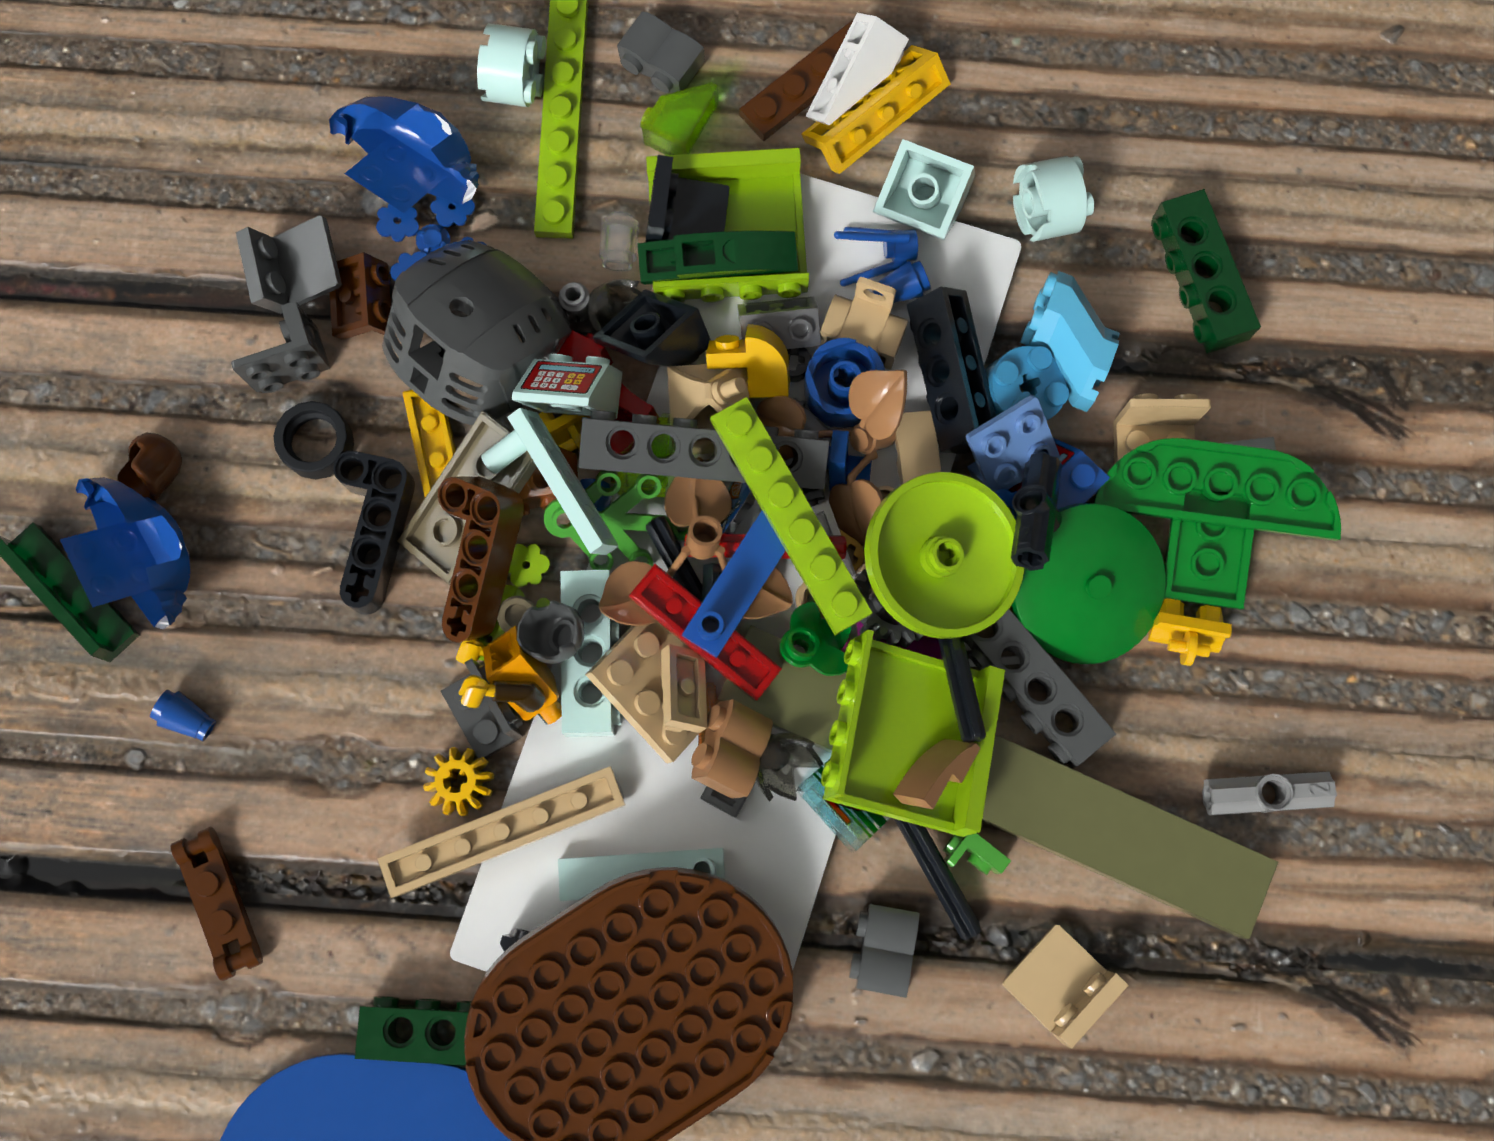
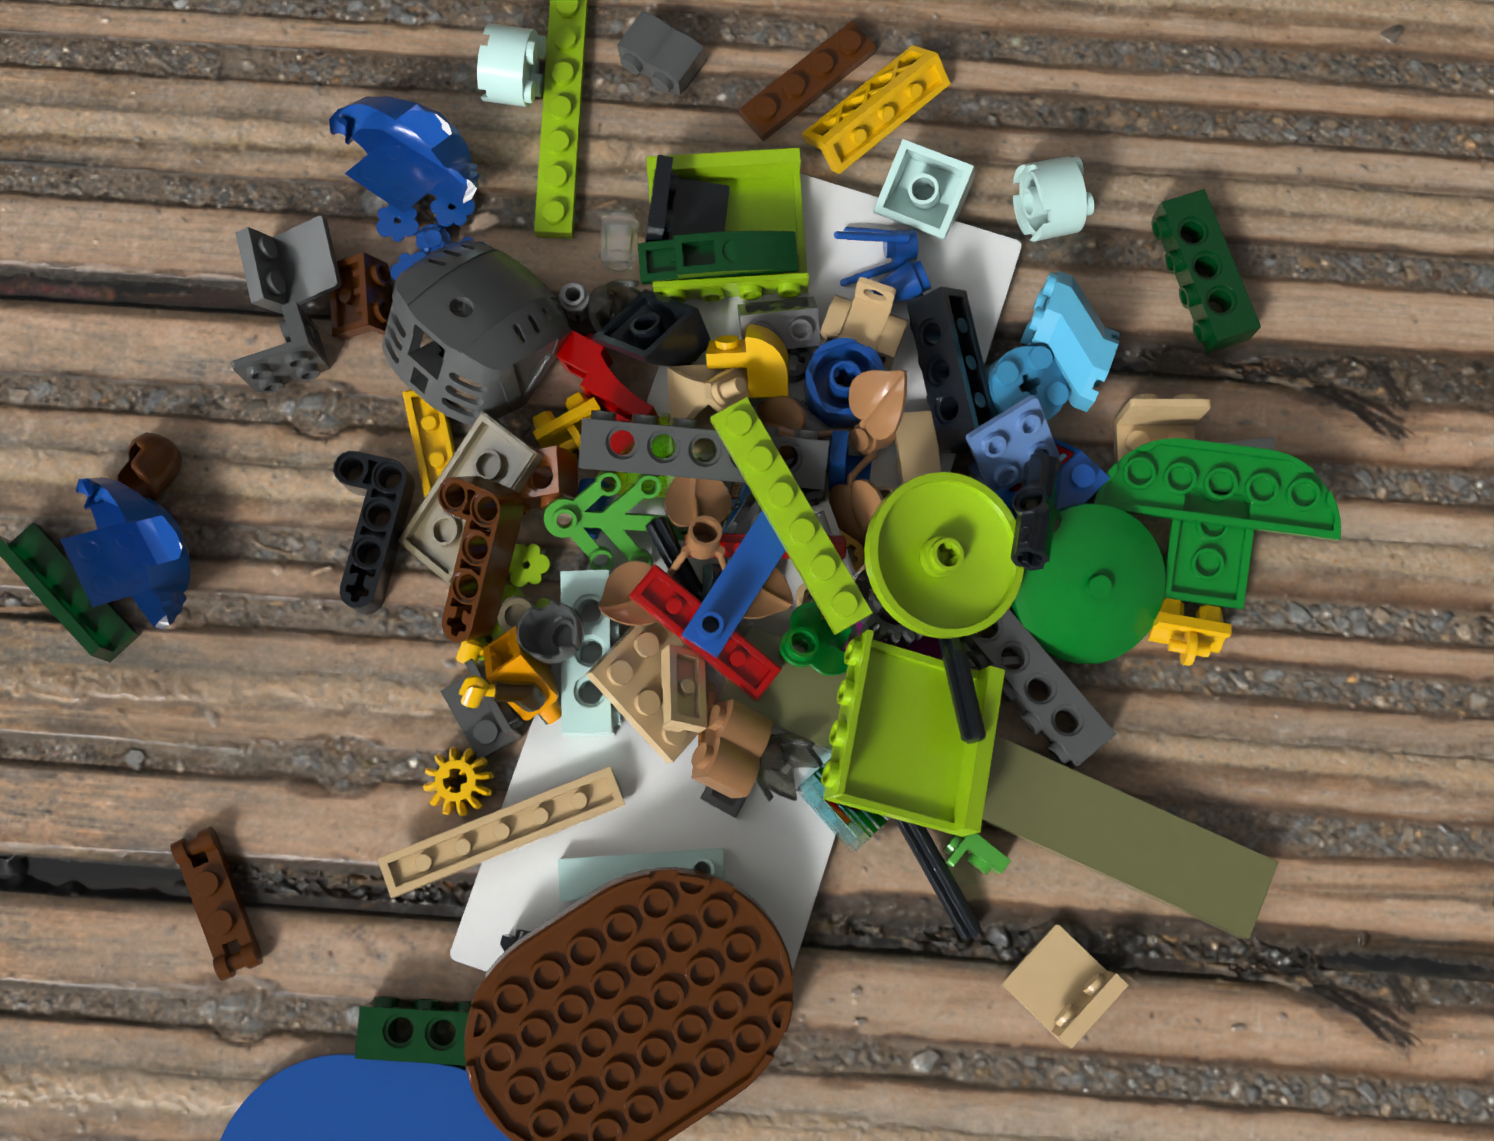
blue cone [150,690,216,741] -> none
black tyre [273,401,354,480] -> none
light aqua piece [481,408,619,555] -> none
light aqua slope [512,354,622,419] -> none
clear neon green slope [640,82,719,155] -> none
white slope [806,12,909,125] -> none
dark grey brick [849,904,920,998] -> none
medium nougat slope [893,739,980,809] -> none
light grey piece [1202,771,1337,815] -> none

